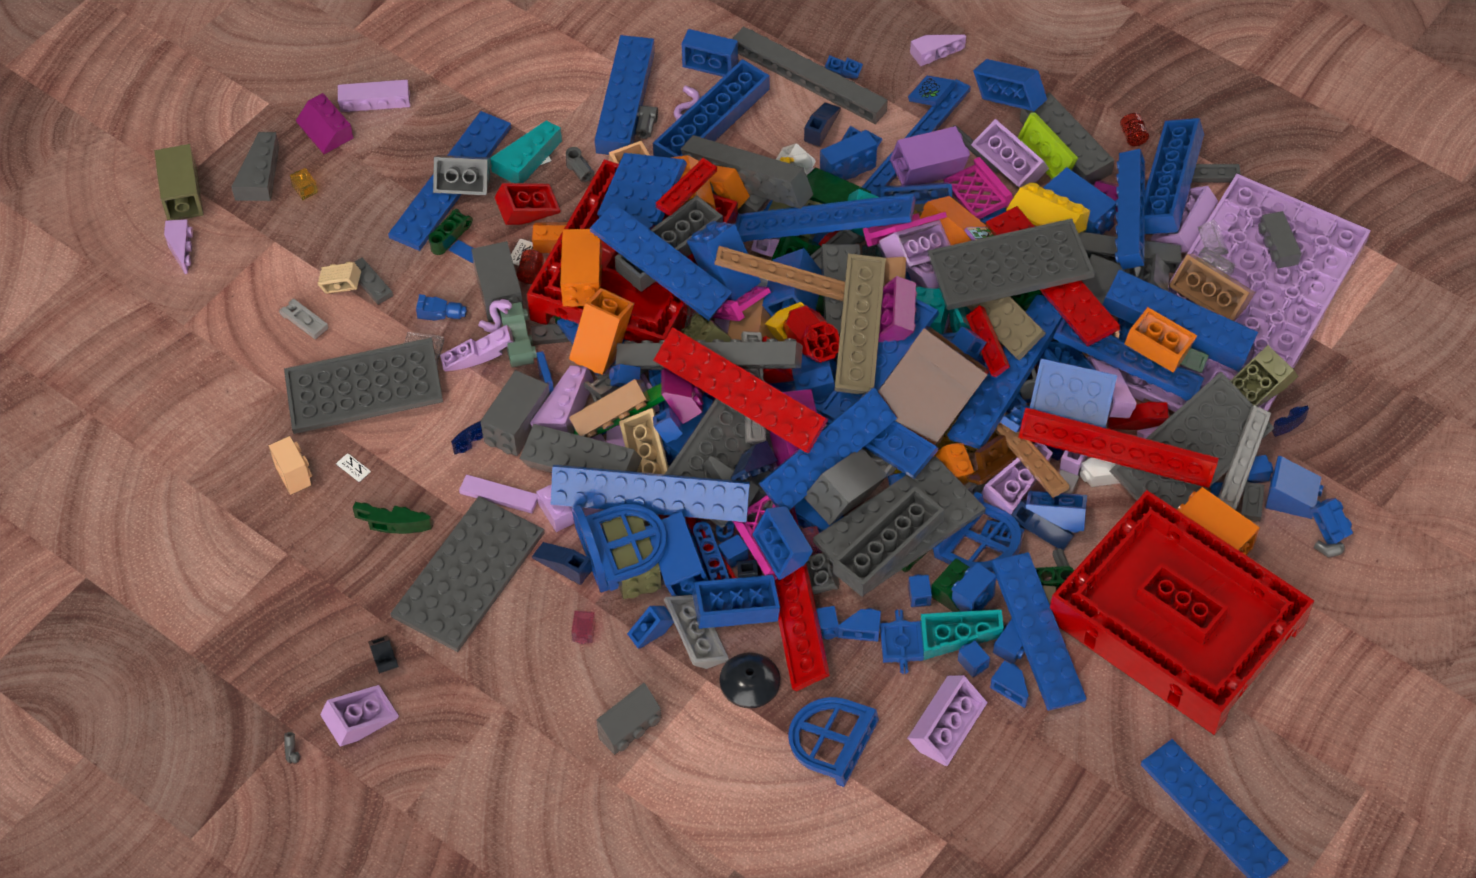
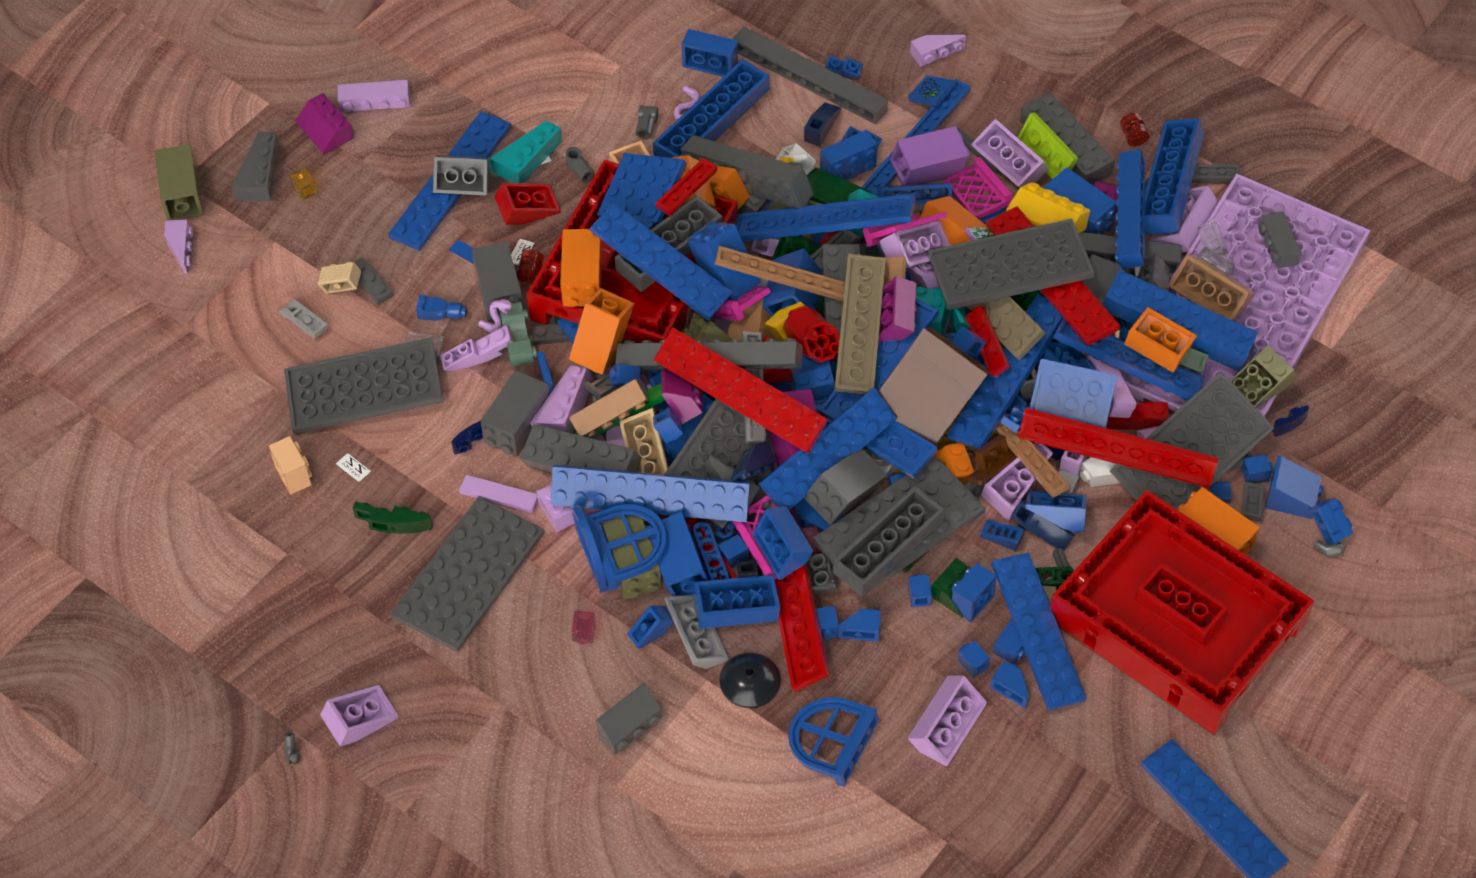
black slope [368,635,399,674] -> none
dark green piece [429,208,473,255] -> none
orange slope [532,222,568,253] -> none
dark blue slope [532,542,592,585] -> none
blue brick [595,35,655,155] -> none
blue plate [880,609,924,674] -> none
teal wedge [920,610,1004,660] -> none
blue window [933,492,1022,572] -> none
blue brick [973,59,1047,111] -> none
light grey tile [1218,405,1271,510] -> none

